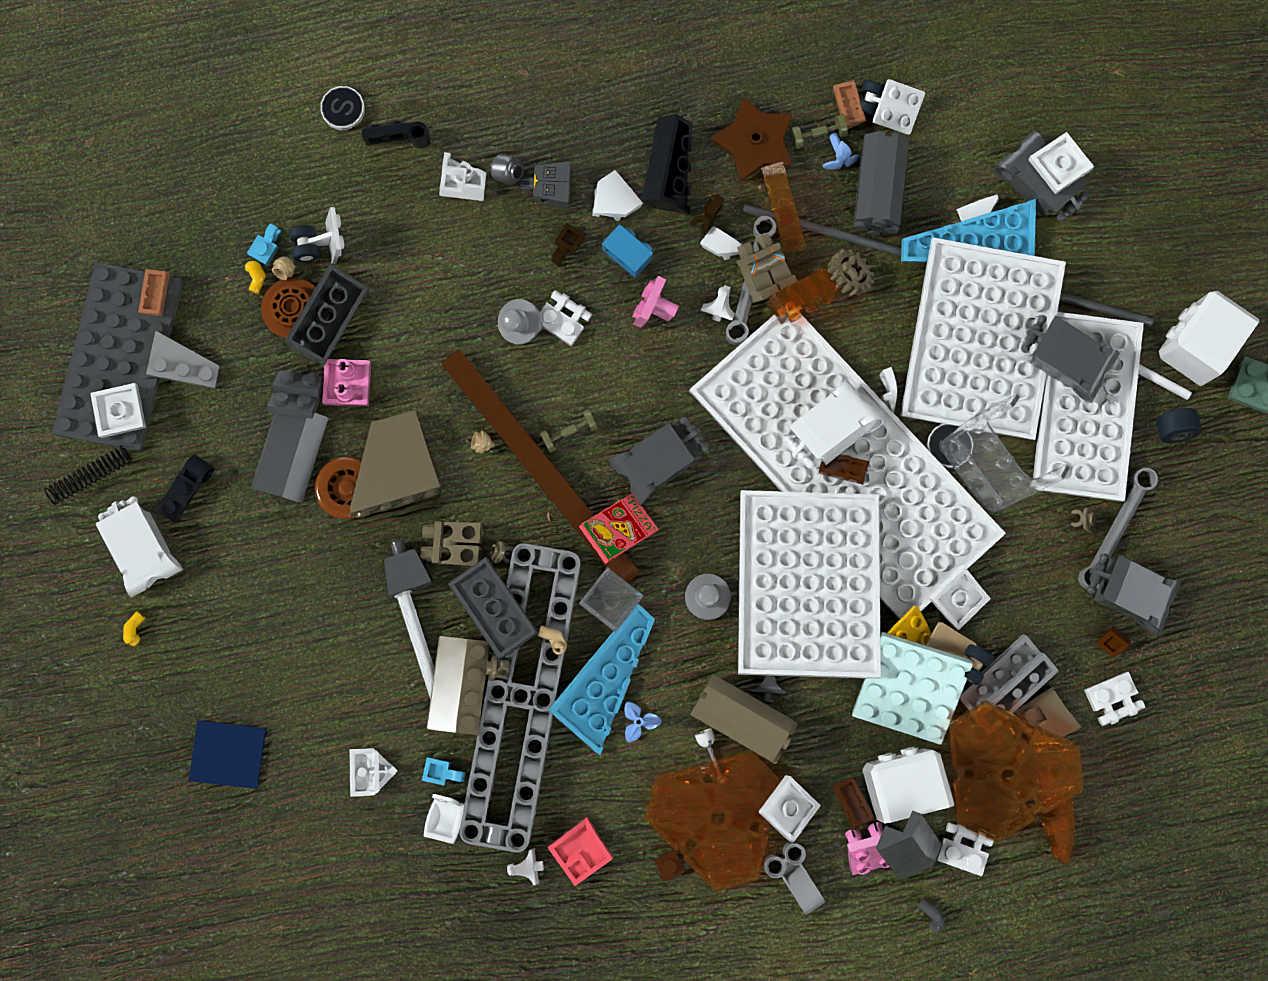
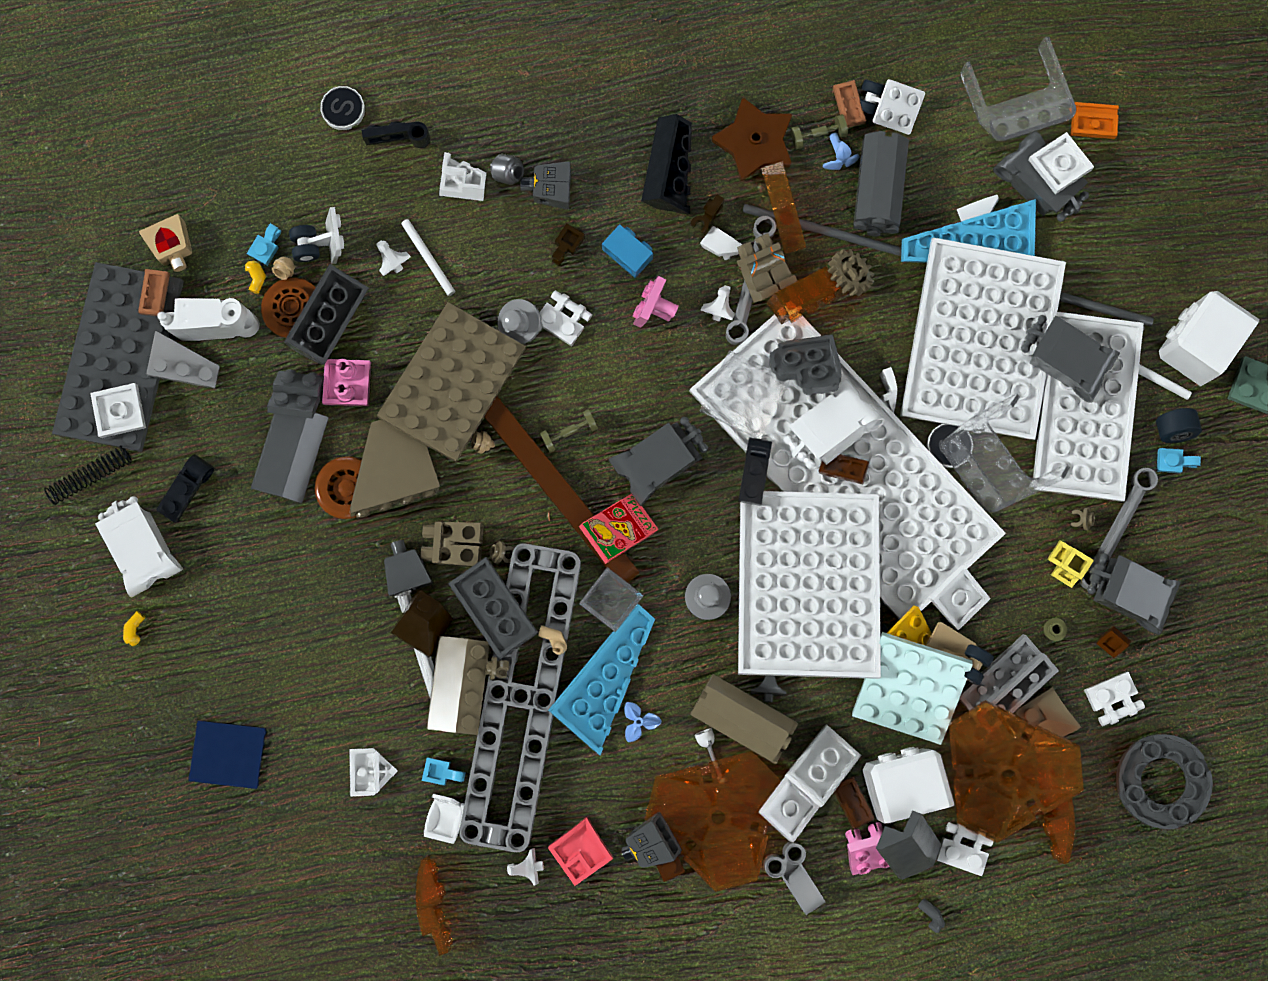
white slope [592,170,643,221] -> none
none -> tan torso [139,214,192,272]
none -> white piece [157,298,260,341]
none -> white piece [376,240,411,276]
none -> dark tan plate [377,302,526,462]
none -> dark brown slope [390,590,453,657]
none -> white bar [401,219,455,296]
none -> clear orange slope [416,856,453,956]
none -> dark grey torso [622,812,682,868]
none -> clear plate [700,350,790,439]
none -> black plate [738,437,772,506]
none -> dark grey plate [769,334,841,395]
none -> white tile [785,724,862,808]
none -> clear windscreen [960,36,1076,141]
none -> olive plate [1043,618,1067,641]
none -> light yellow brick [1047,540,1094,588]
none -> orange plate [1071,102,1119,139]
none -> dark grey plate [1116,734,1213,829]
none -> medium azure plate [1157,448,1201,473]

